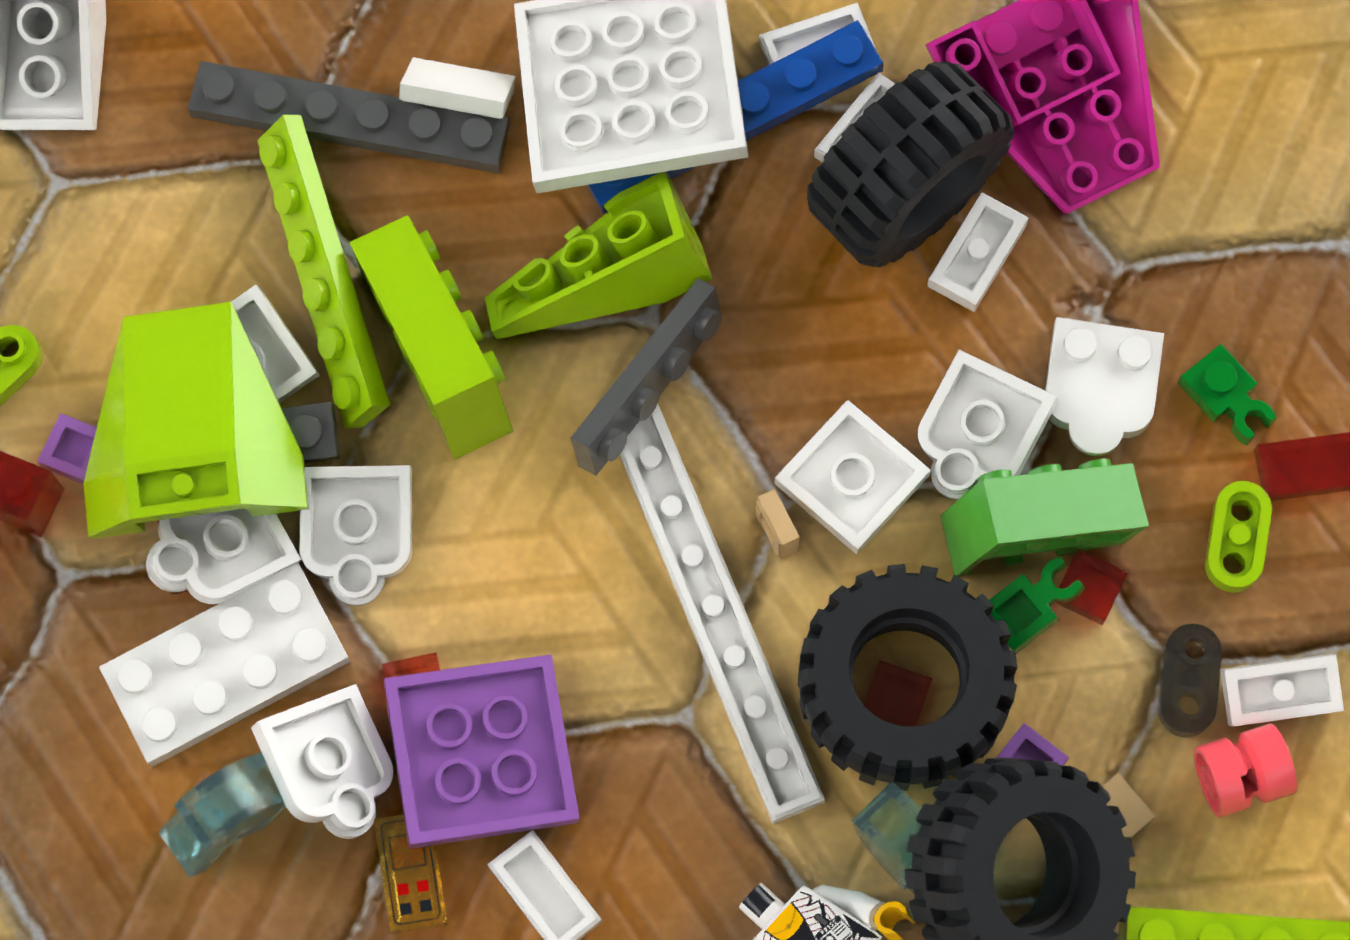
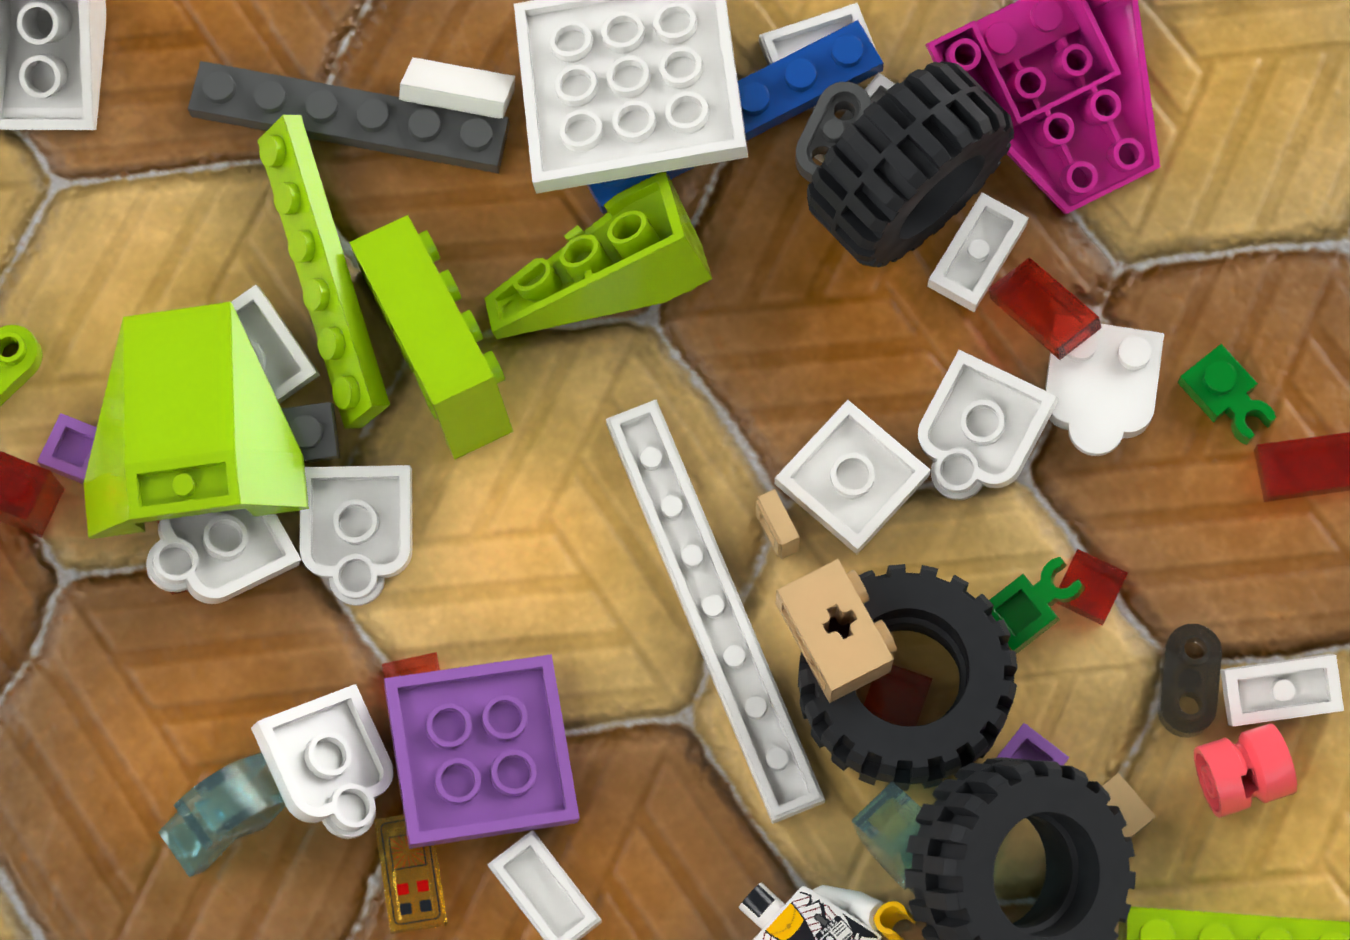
white plate [99,563,351,768] -> none
dark grey plate [571,278,721,476] -> none
wedge [940,459,1149,577] -> none
lime plate [1205,481,1272,593] -> none
none -> tan brick [776,559,897,703]
none -> dark grey plate [795,82,871,183]
none -> clear red tile [988,257,1102,360]

